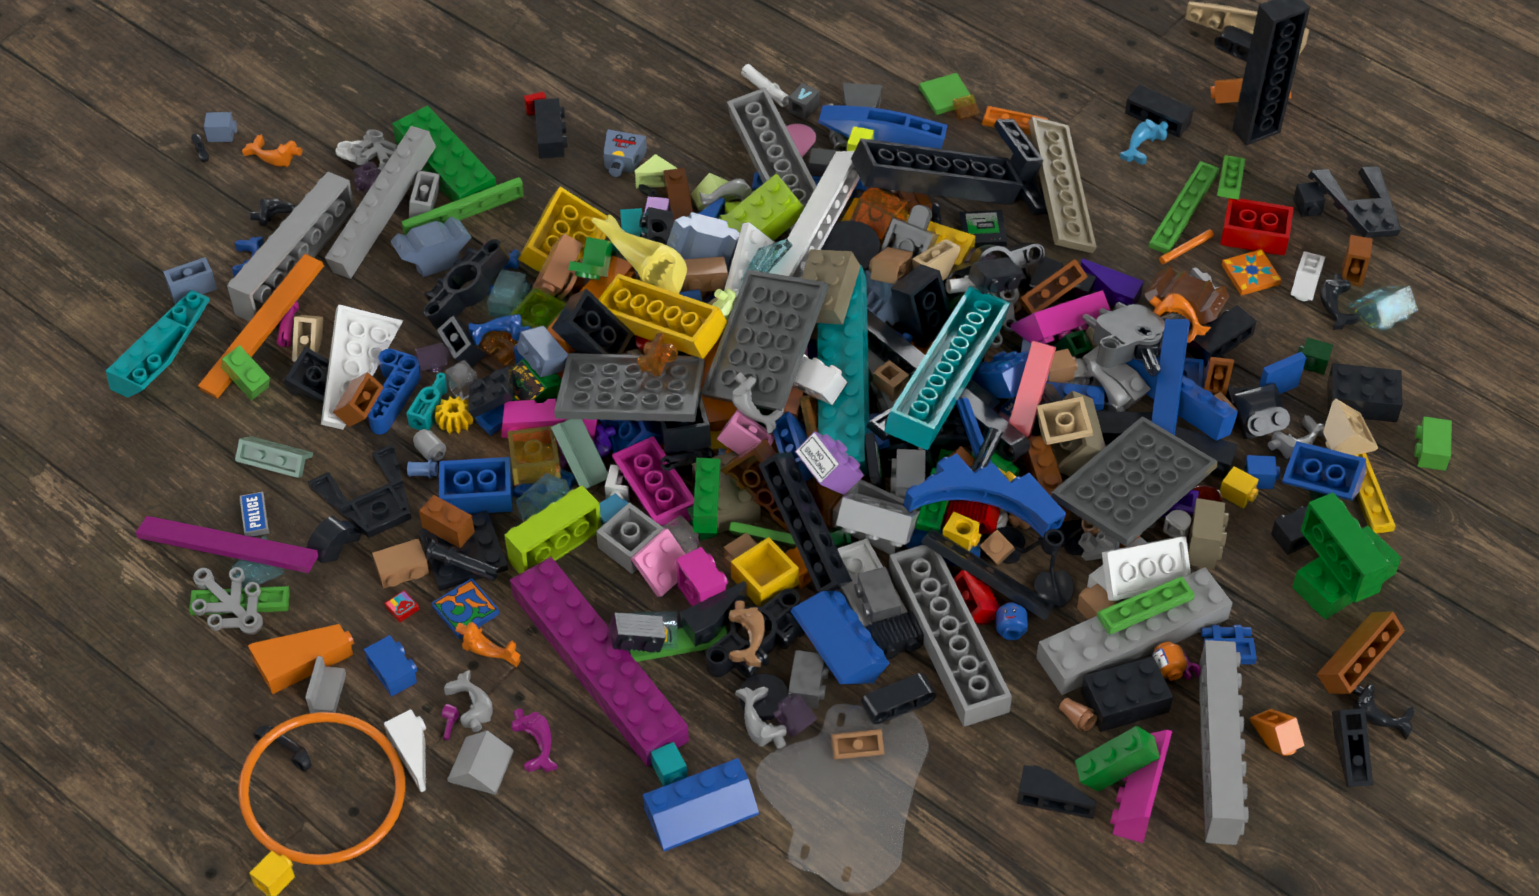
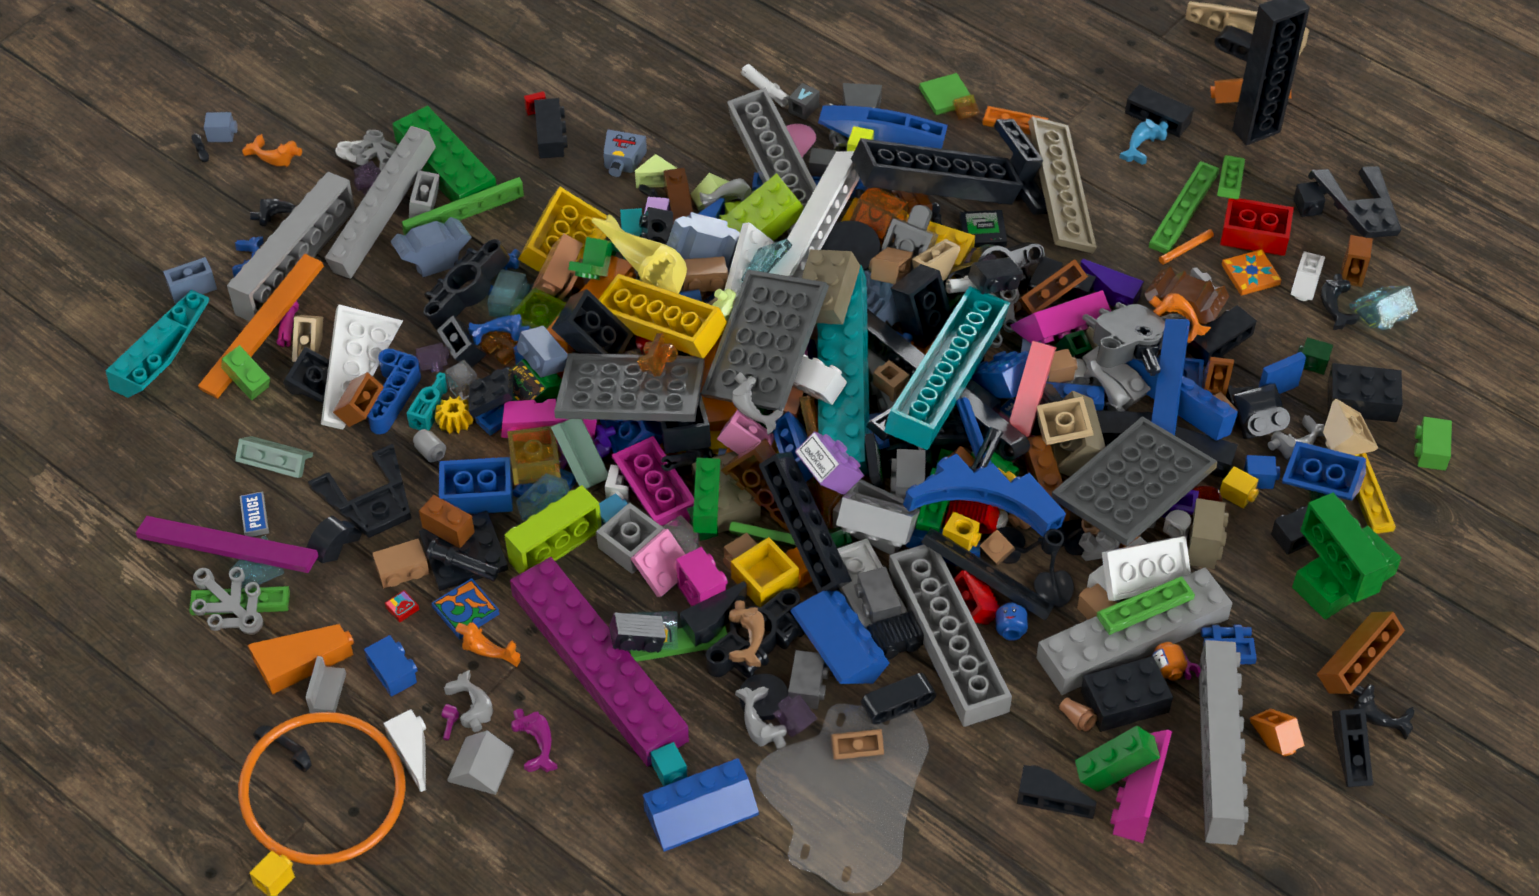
medium blue pin [407,460,438,478] -> none

